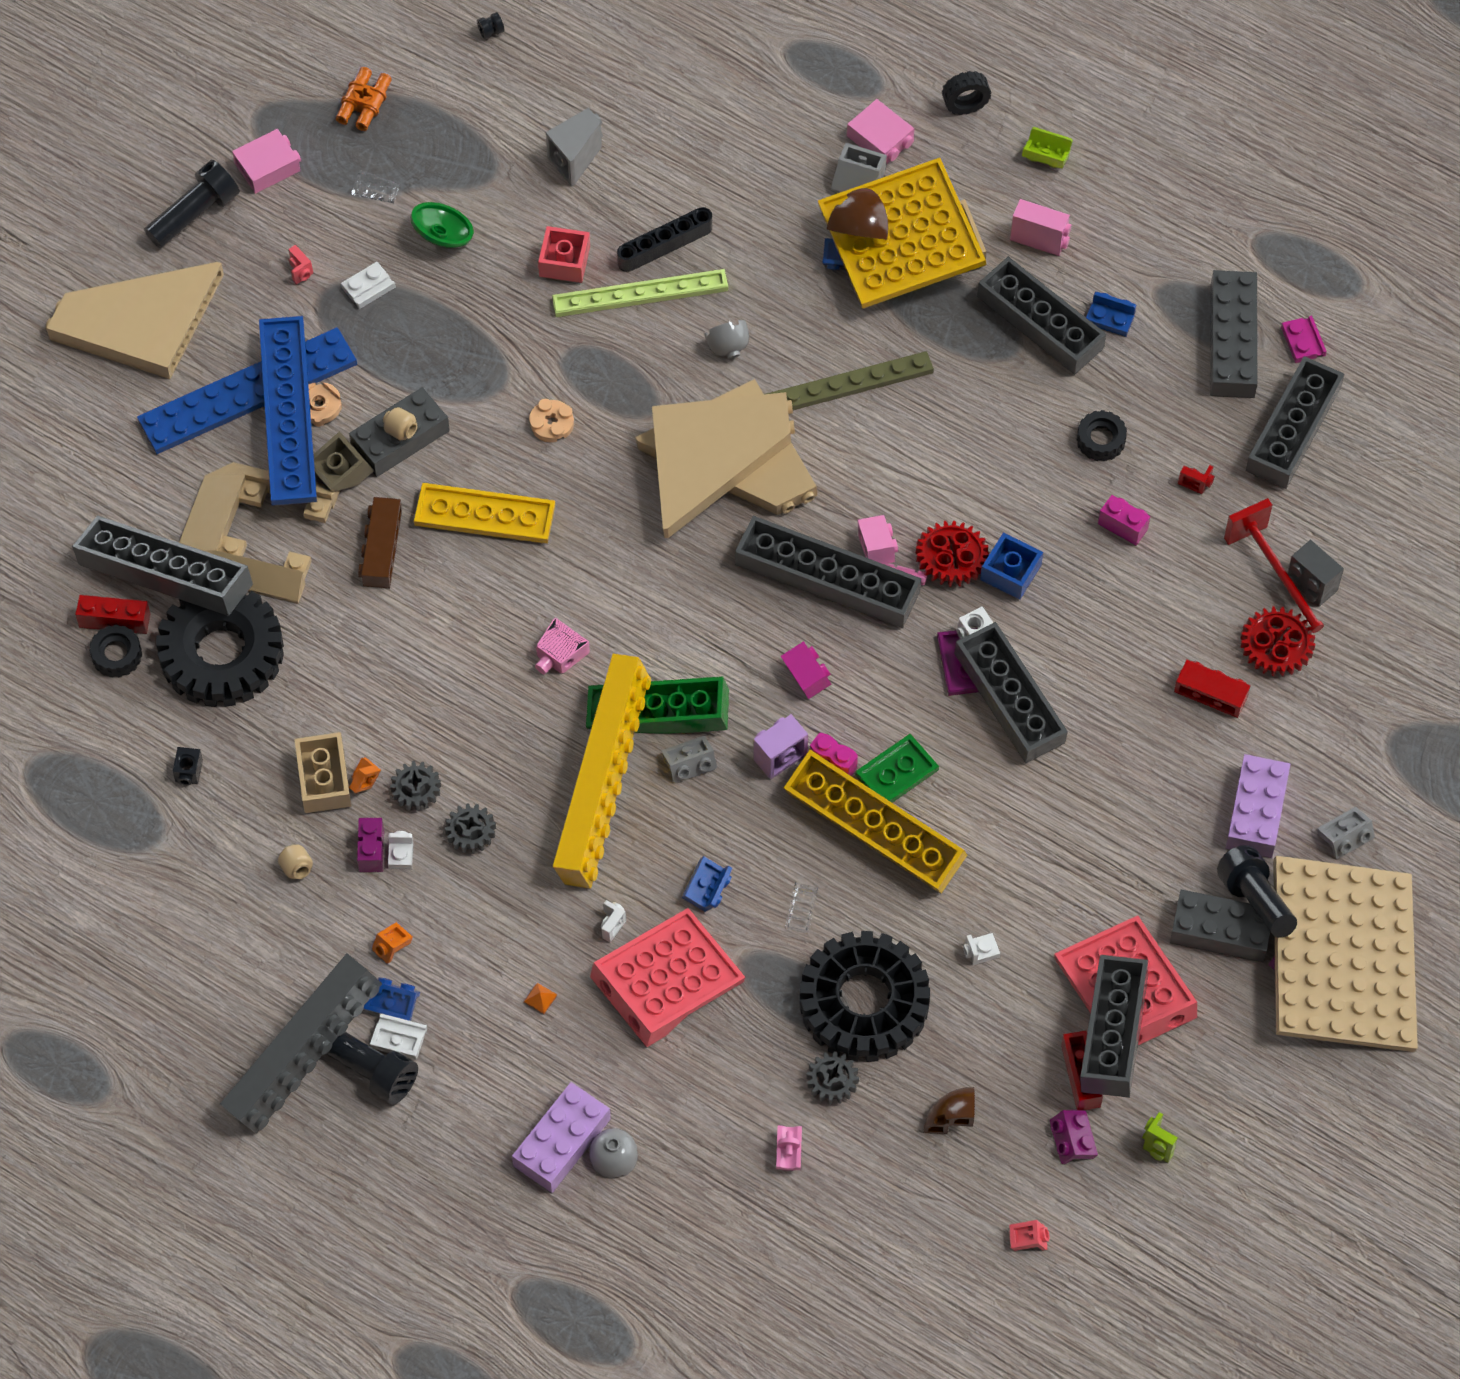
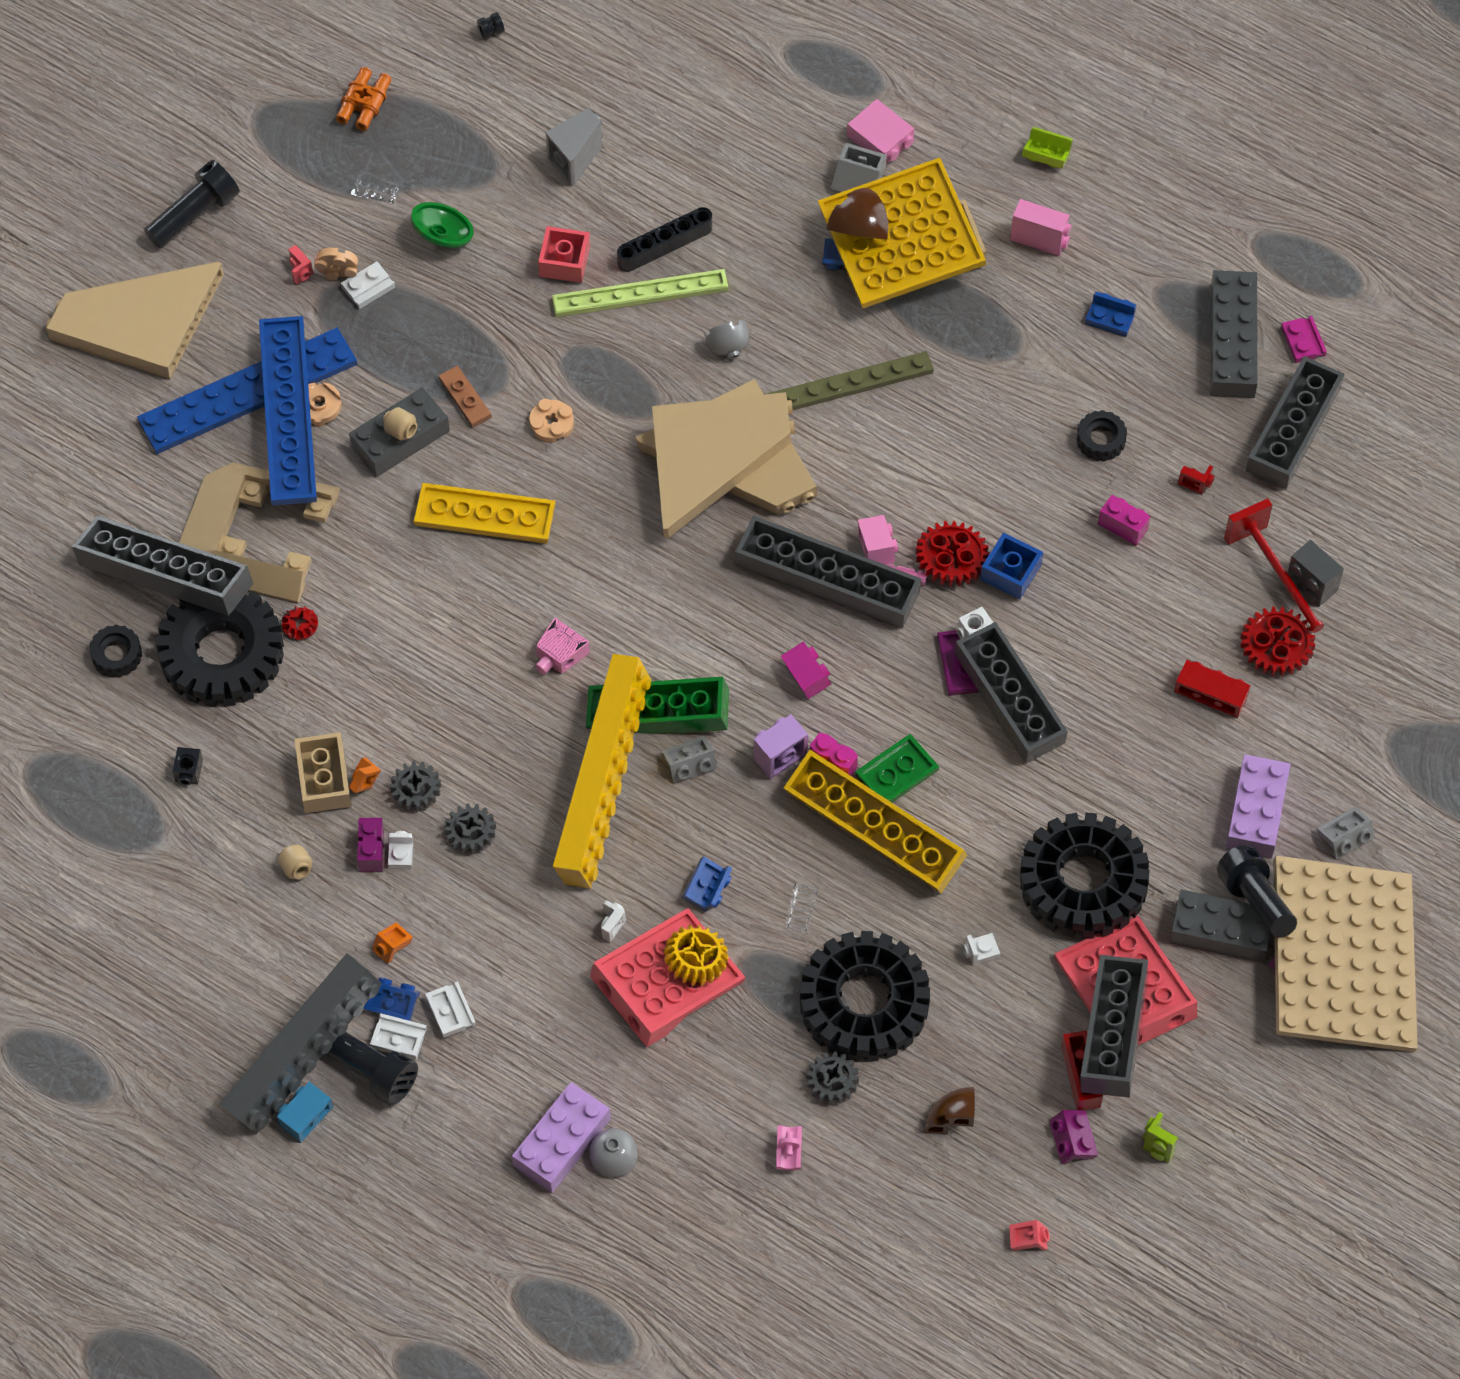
red brick [75,595,151,634] -> none
bright pink brick [232,129,301,194] -> none
dark tan slope [314,431,374,492] -> none
reddish brown brick [358,497,402,589] -> none
orange slope [524,983,557,1014] -> none
black tyre [942,71,992,115] -> none
dark grey brick [977,256,1106,375] -> none
none -> dark azure brick [277,1081,333,1143]
none -> red gear [282,606,318,640]
none -> light nougat plate [314,248,358,281]
none -> white plate [425,981,476,1038]
none -> nougat plate [439,366,492,428]
none -> yellow gear [664,924,729,987]
none -> black tyre [1020,812,1150,939]

